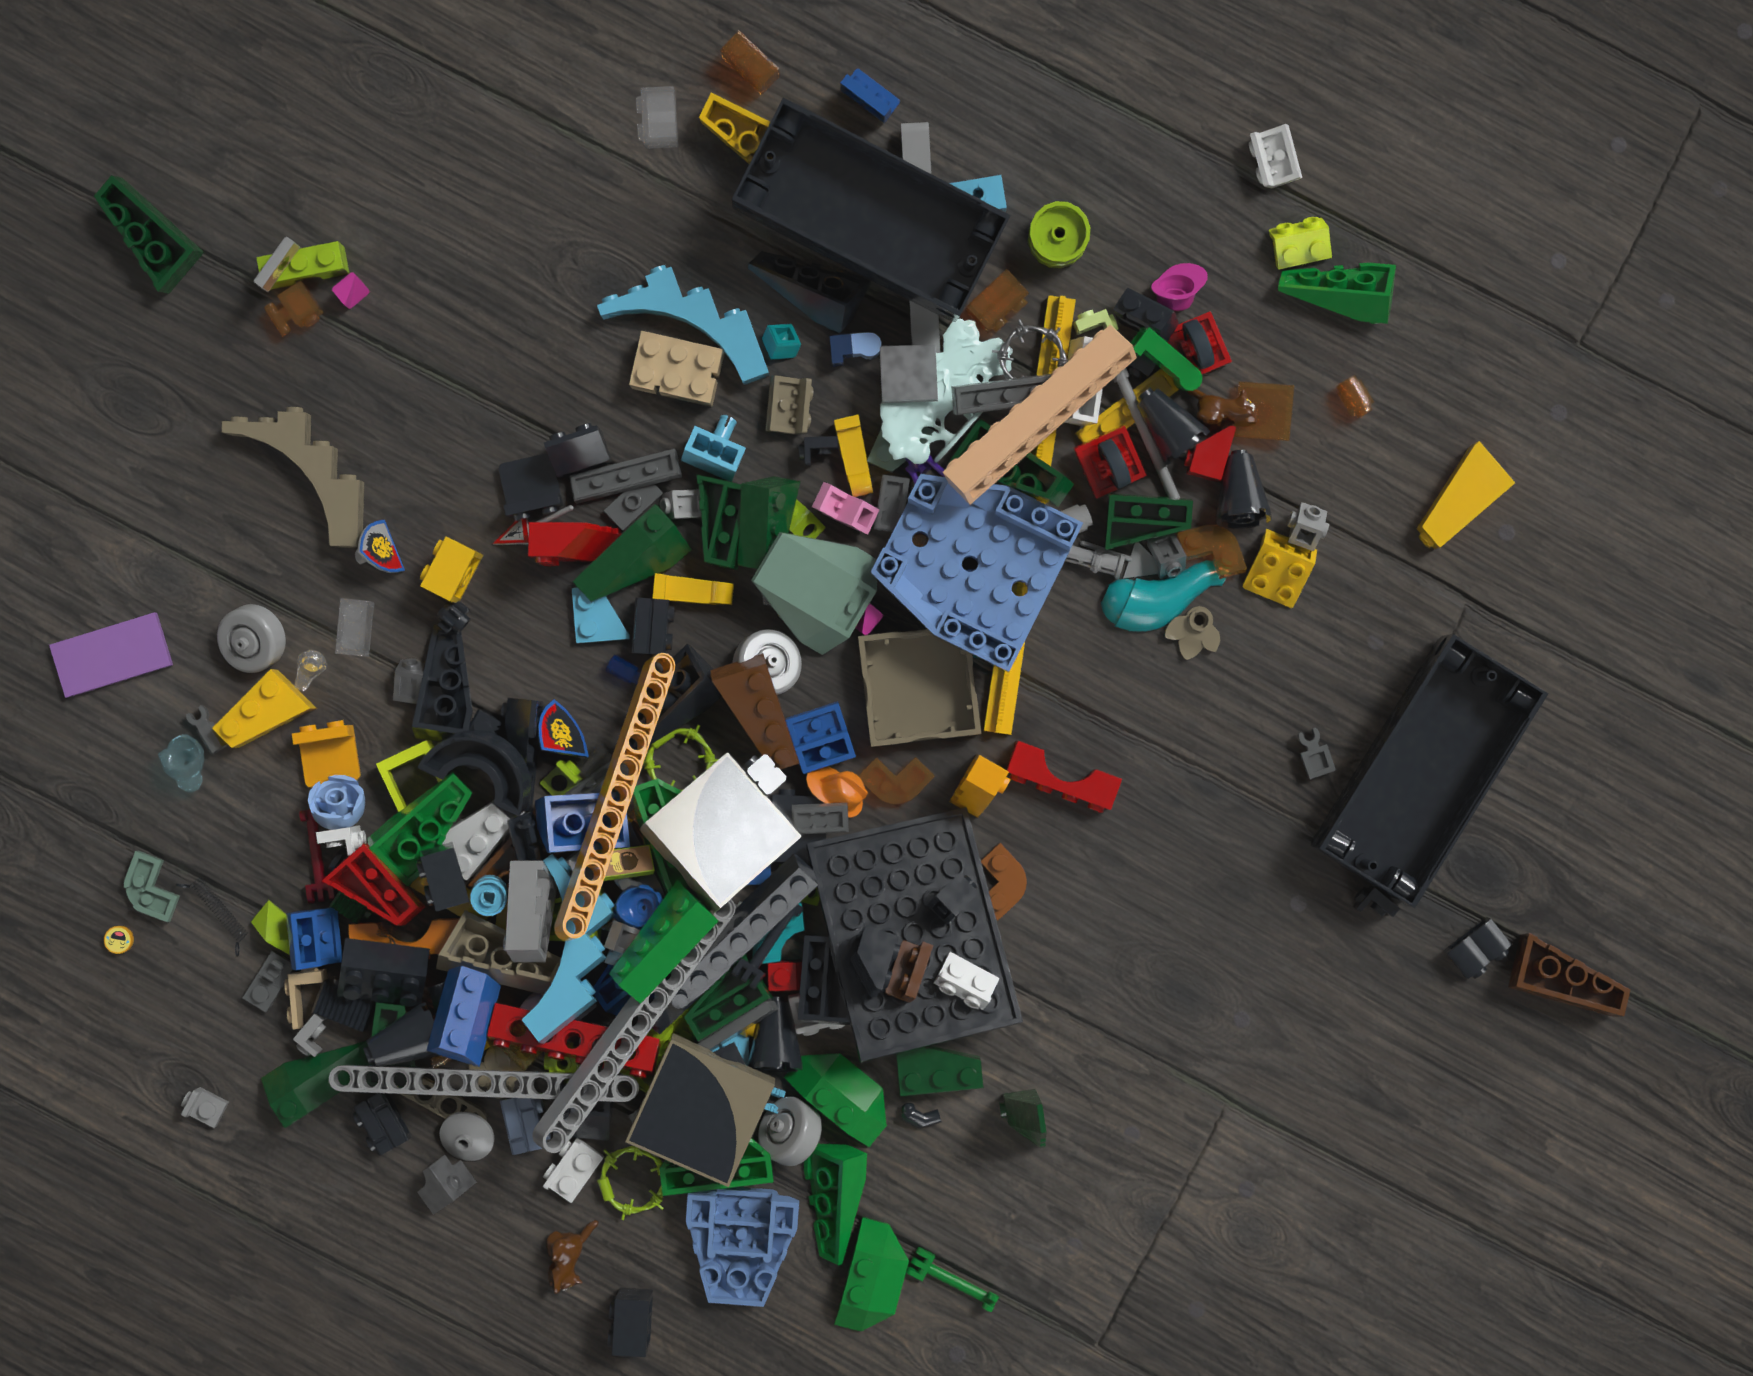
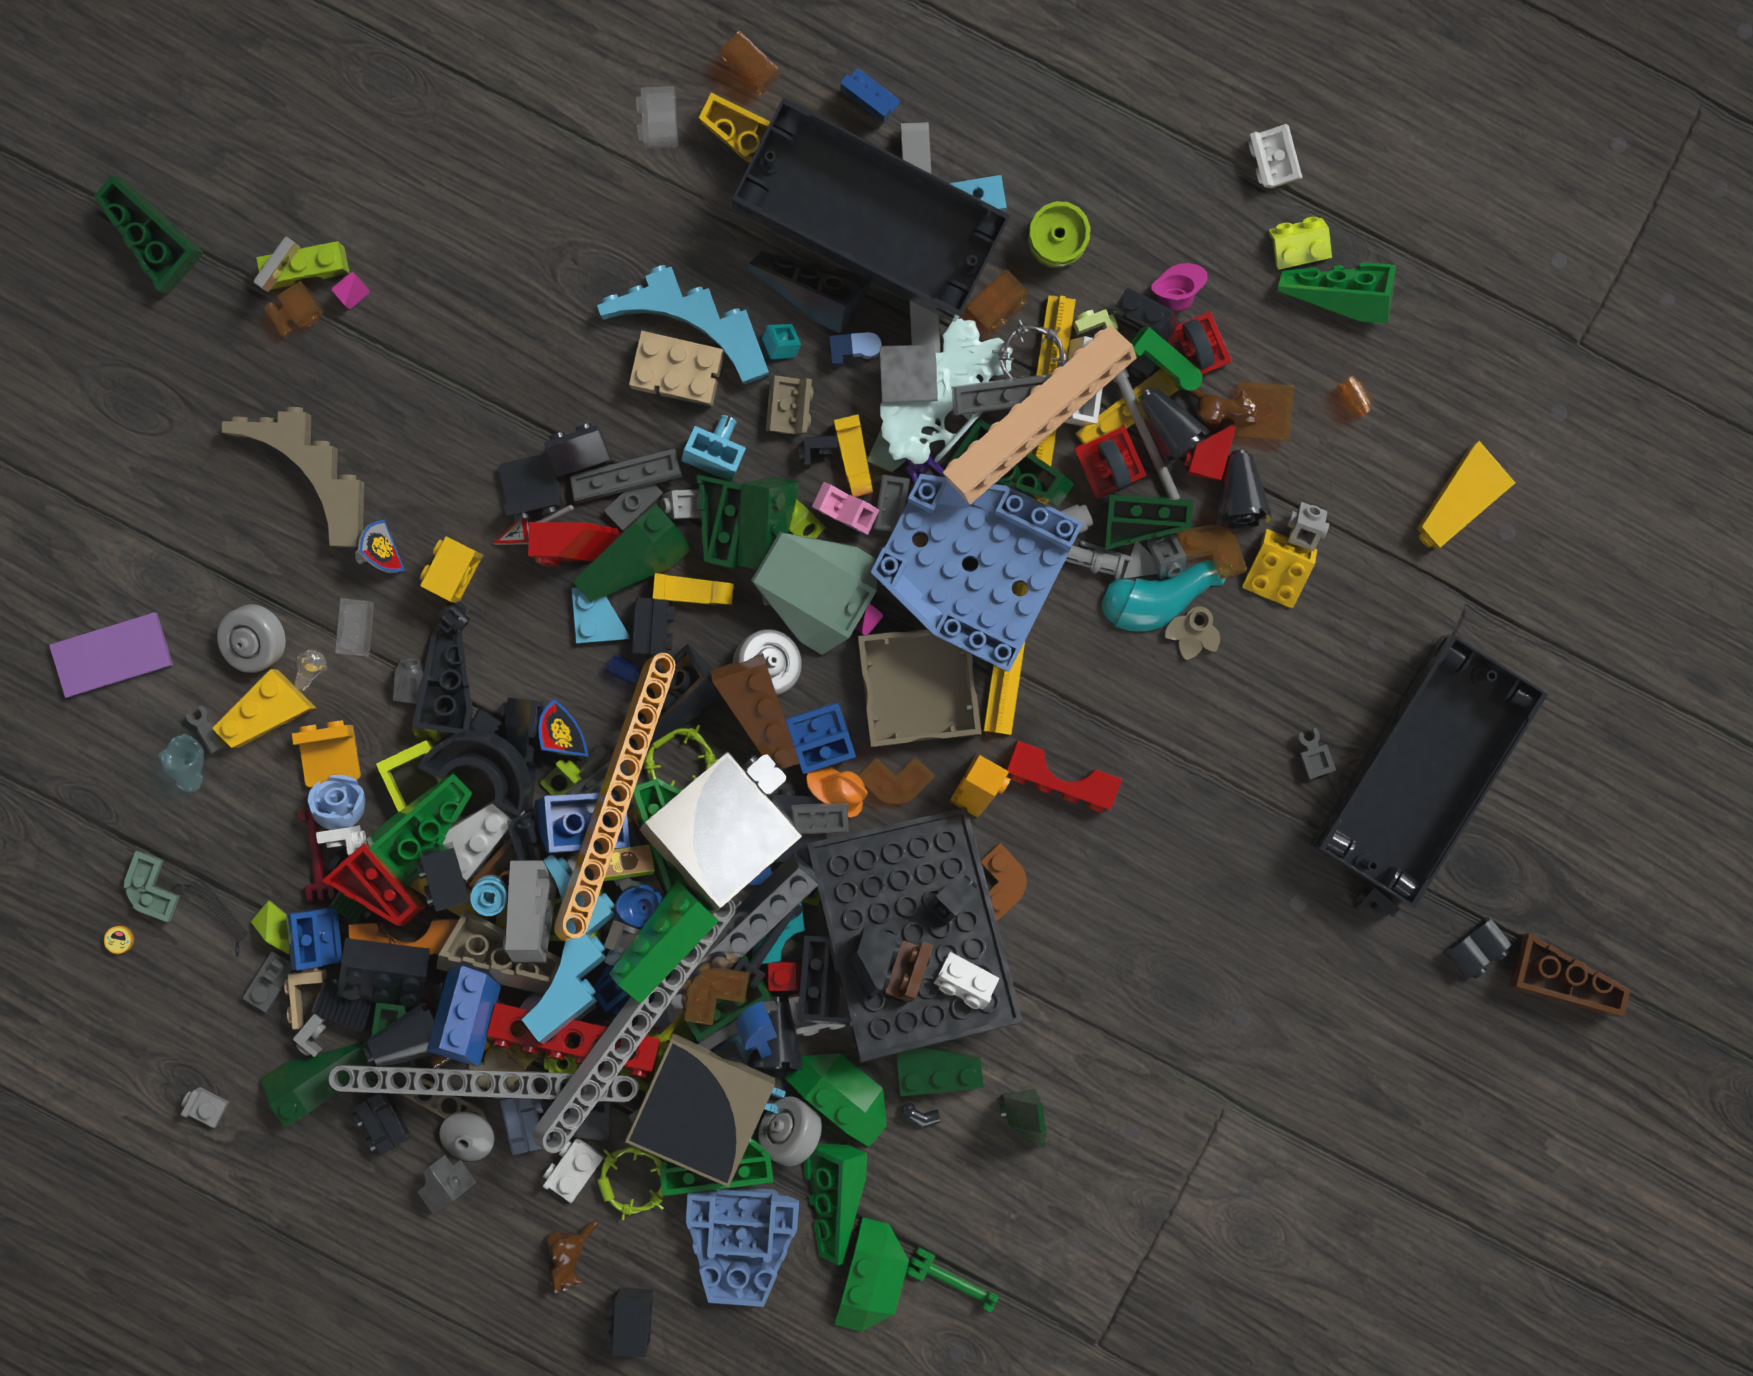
none -> clear orange plate [685,968,749,1025]
none -> blue brick [736,1001,777,1058]

